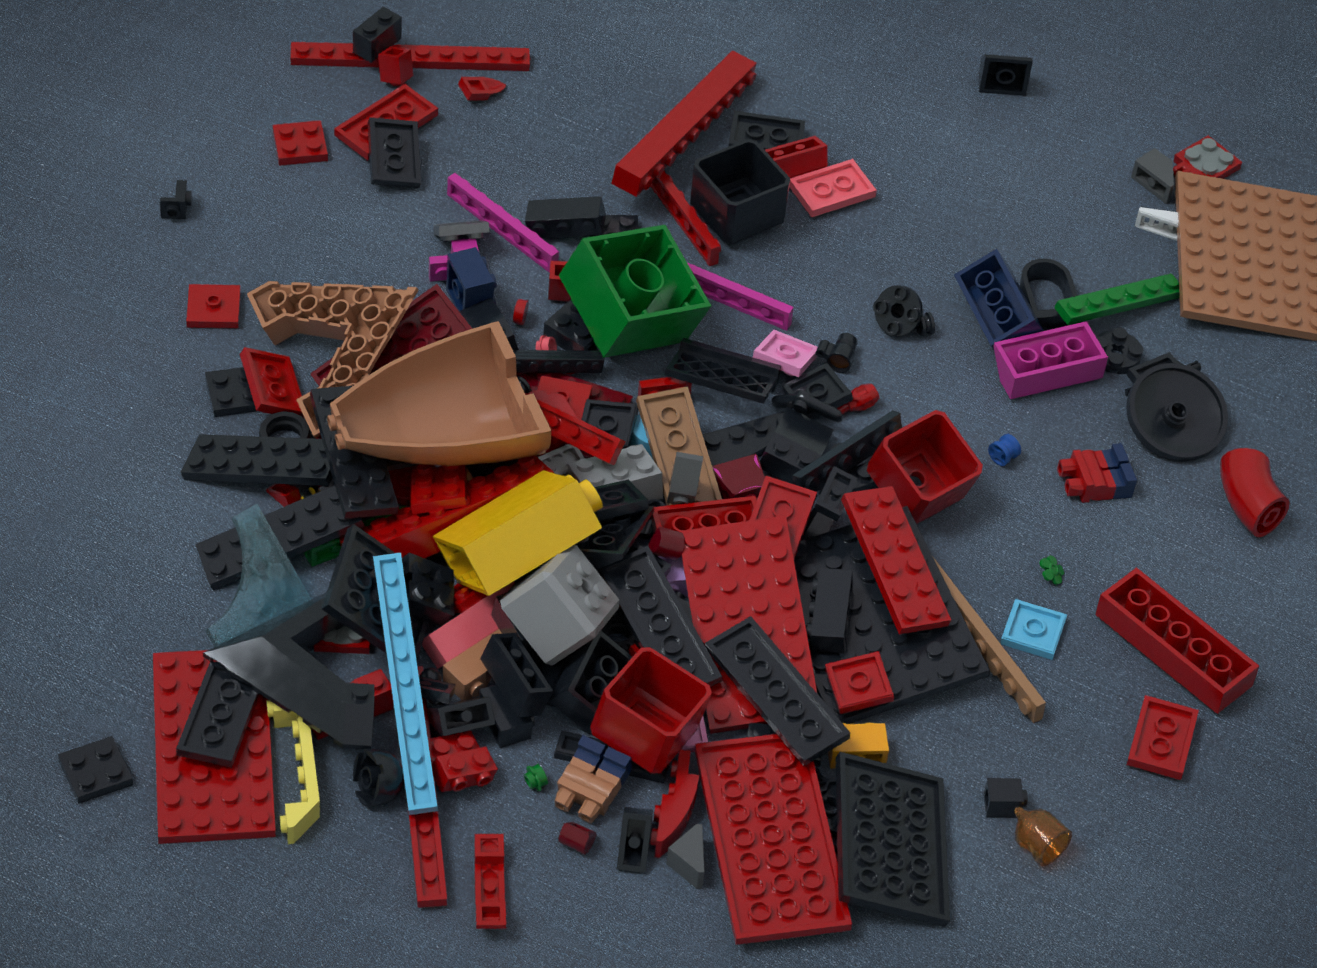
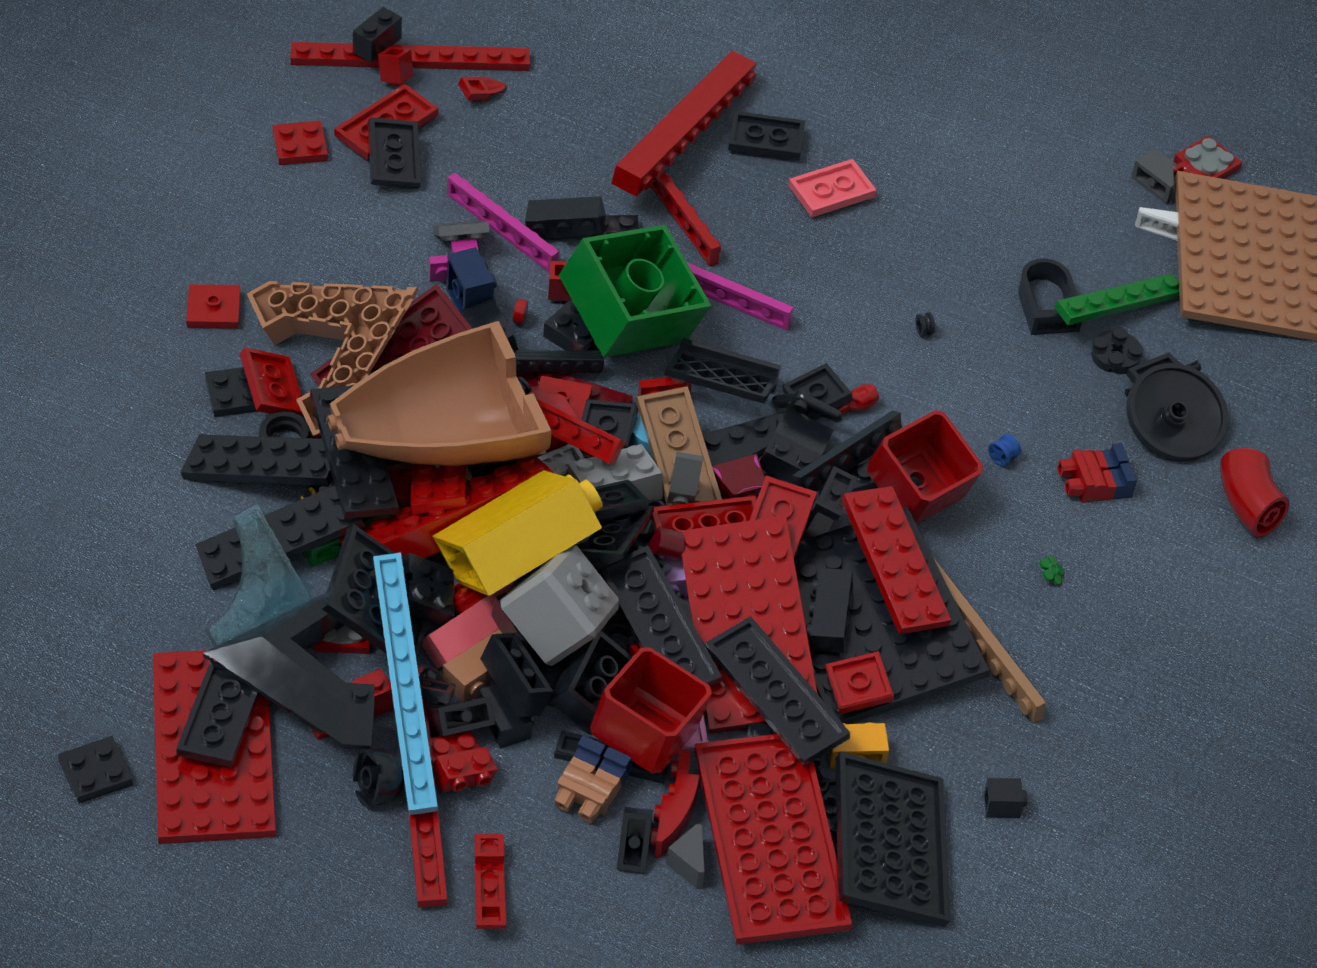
black bracket [160,180,192,219] -> none
red piece [266,484,301,507] -> none
light yellow slope [266,700,320,844] -> none
green plate [524,764,548,791] -> none
coral plate [535,335,557,350] -> none
dark red brick [558,822,597,855] -> none
black plate [690,139,790,244] -> none
bright pink plate [753,330,818,377] -> none
red brick [765,136,828,178] -> none
black piece [816,333,858,373] -> none
black plate [873,285,923,336] -> none
dark blue brick [954,249,1044,350] -> none
black slope [978,54,1033,96] -> none
dark pink slope [994,321,1108,399] -> none
medium azure tile [1000,599,1067,660] -> none
clear orange piece [1014,807,1072,866] -> none
red brick [1095,567,1259,714] -> none
red plate [1126,695,1199,780] -> none

